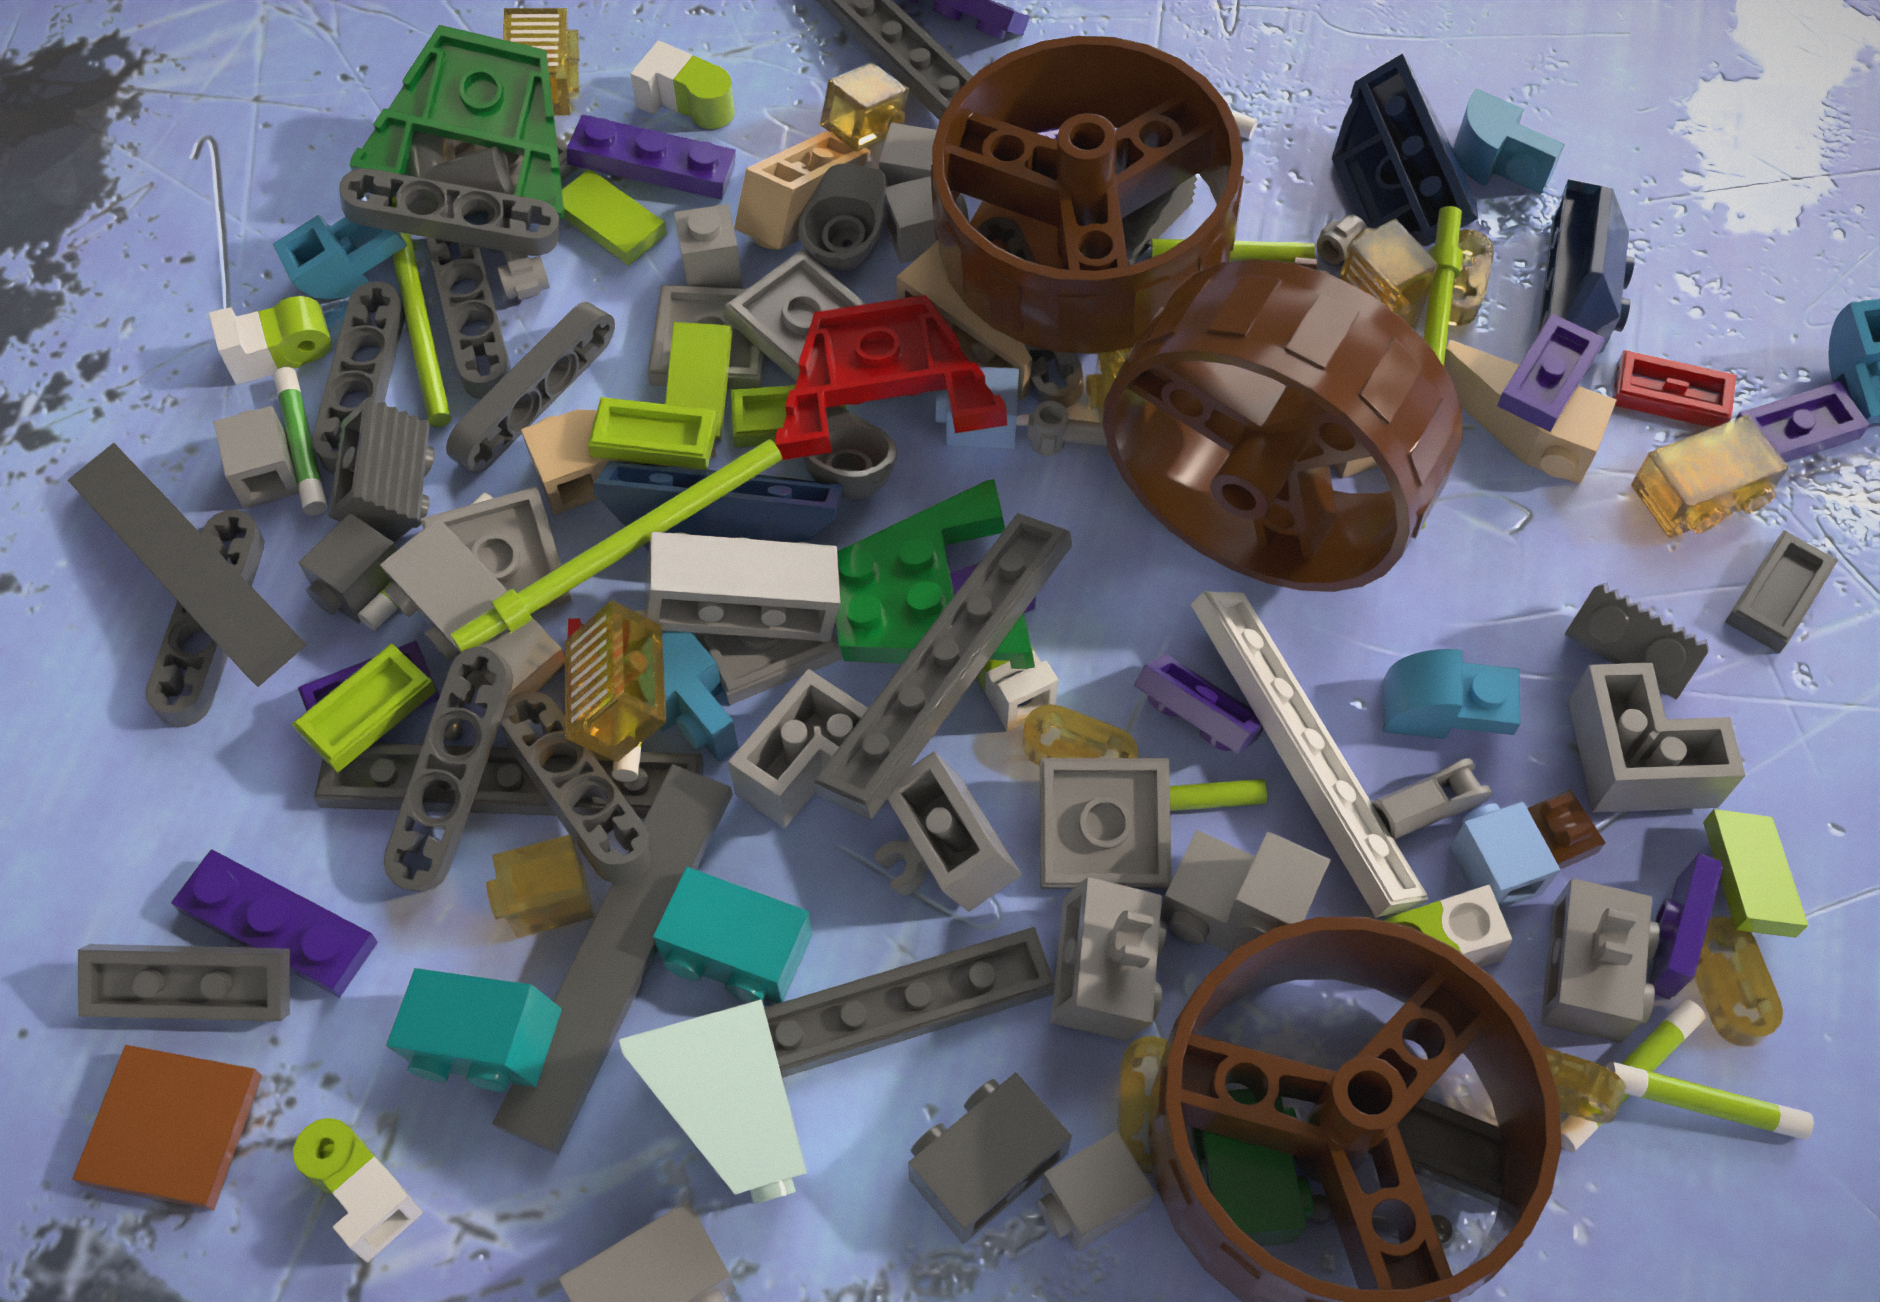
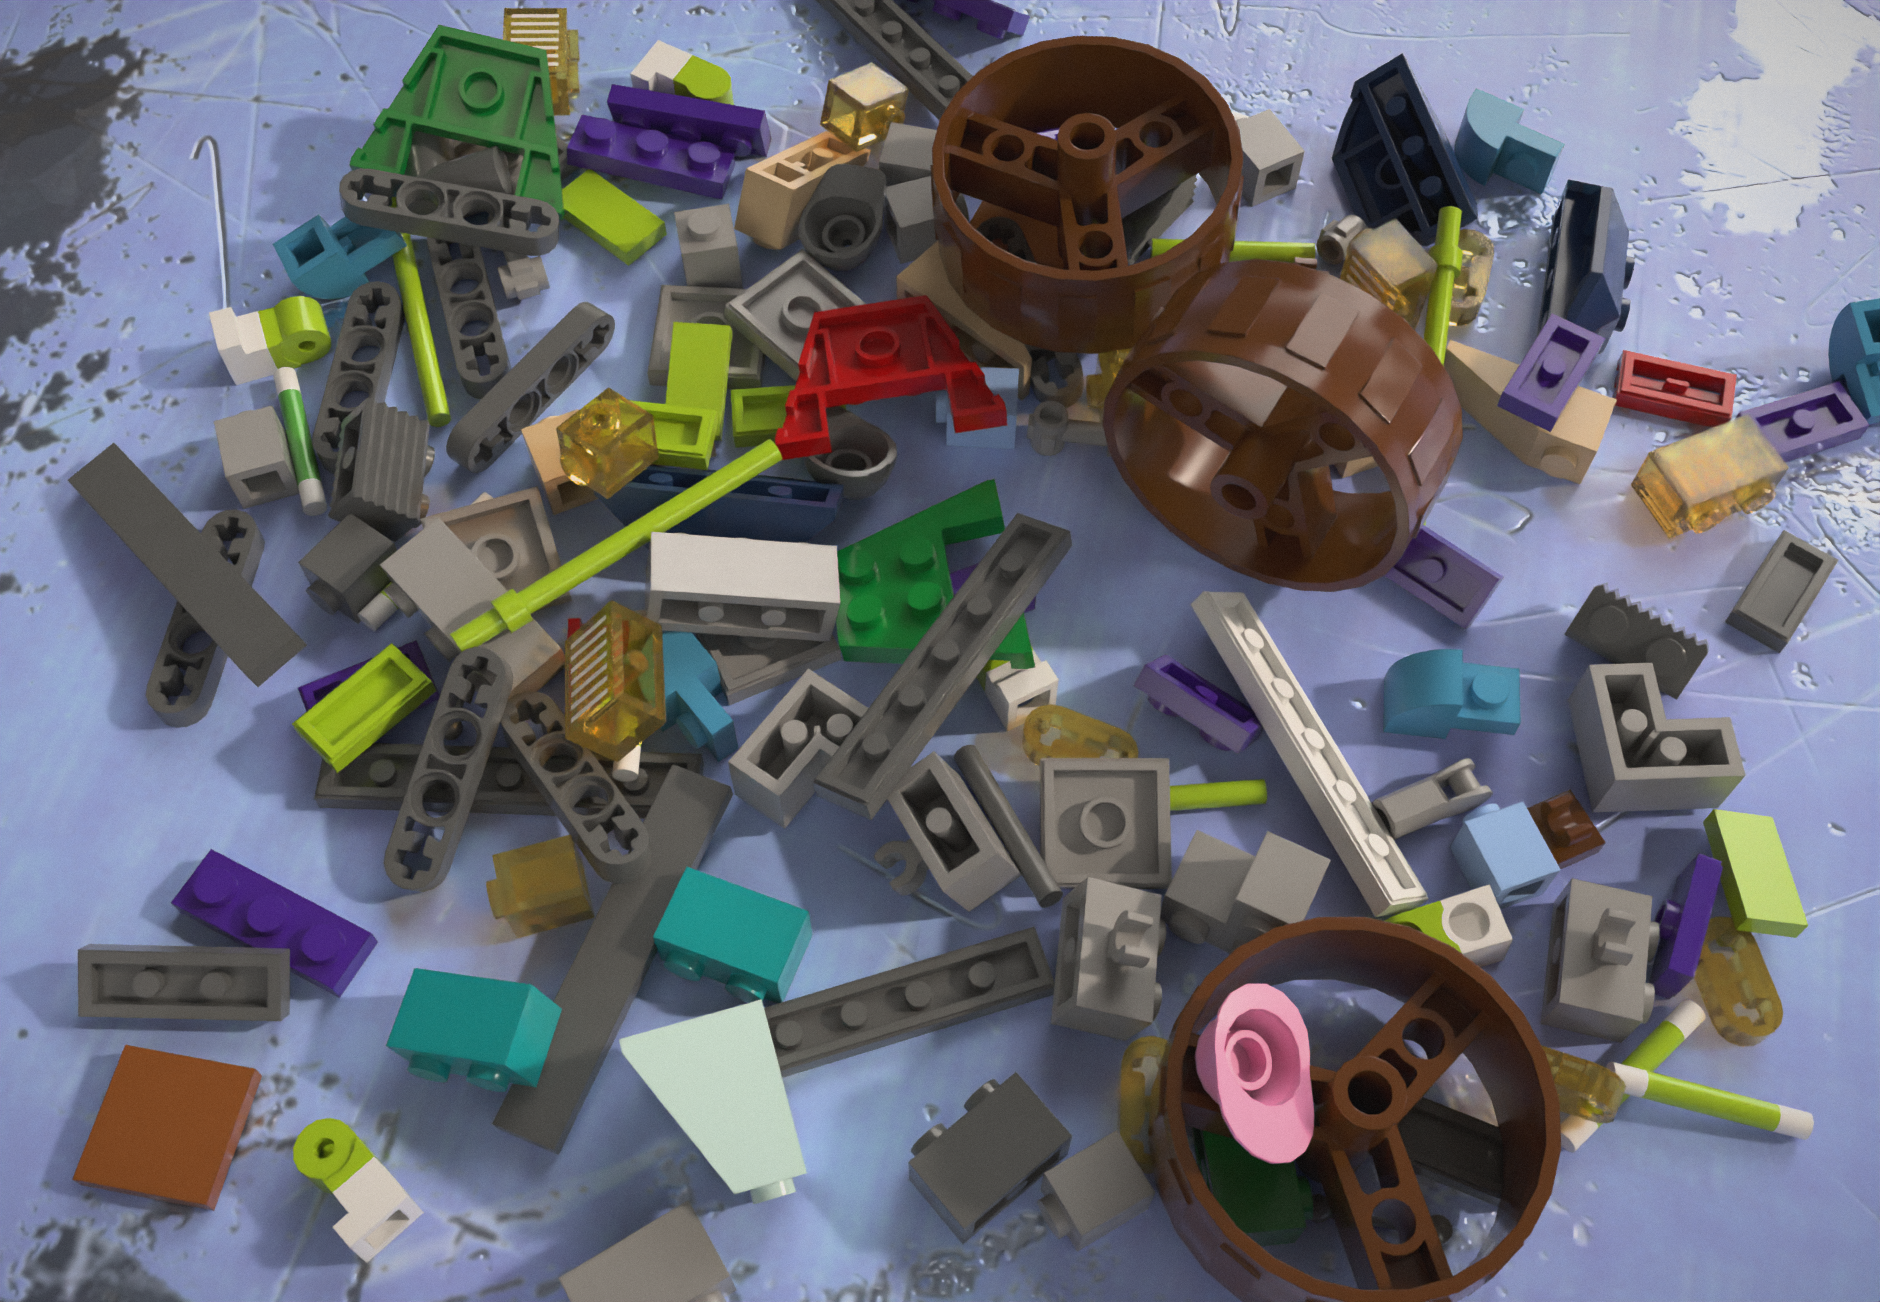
none -> clear yellow brick [556,387,659,499]
none -> dark purple plate [607,84,772,157]
none -> dark grey bar [954,745,1063,908]
none -> bright pink piece [1195,984,1314,1164]
none -> light grey brick [1236,109,1305,207]
none -> plate [1384,525,1504,629]

